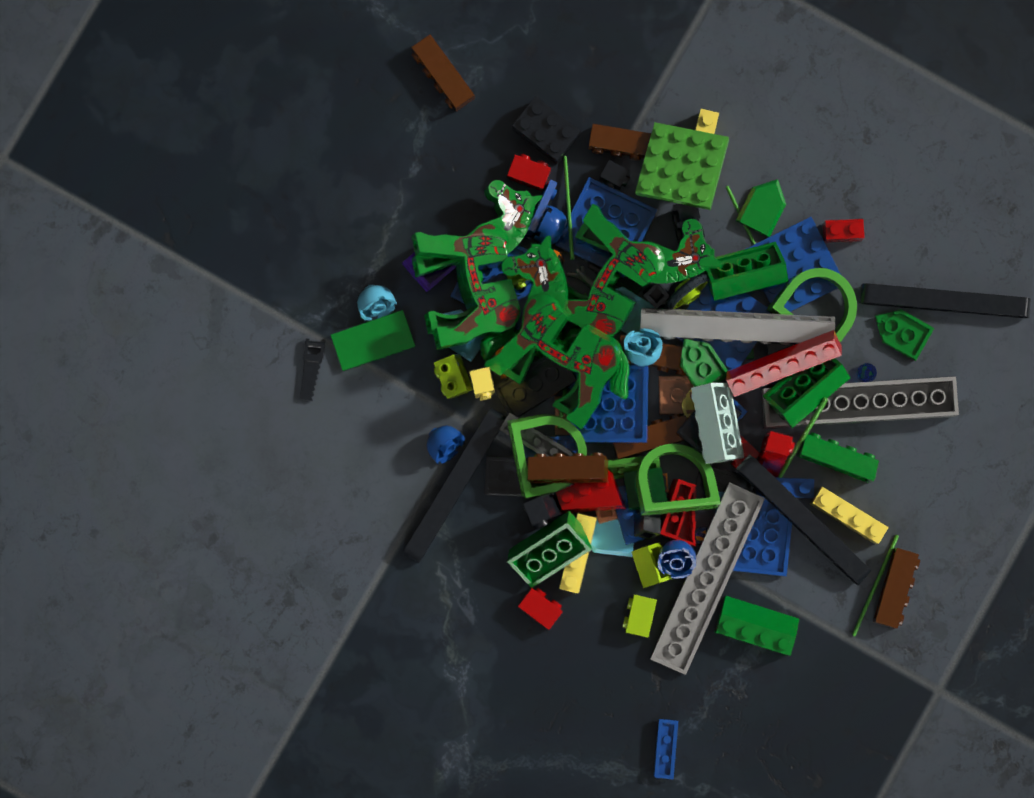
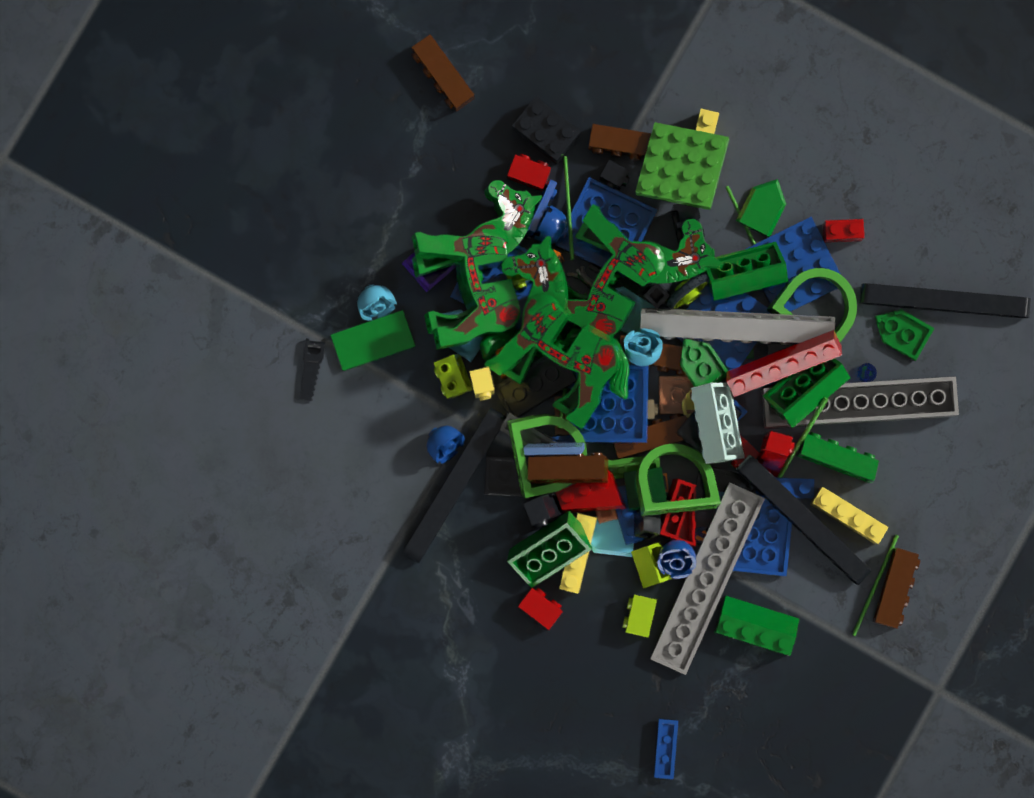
none -> medium blue tile [524,442,585,455]
none -> dark tan plate [648,399,658,420]

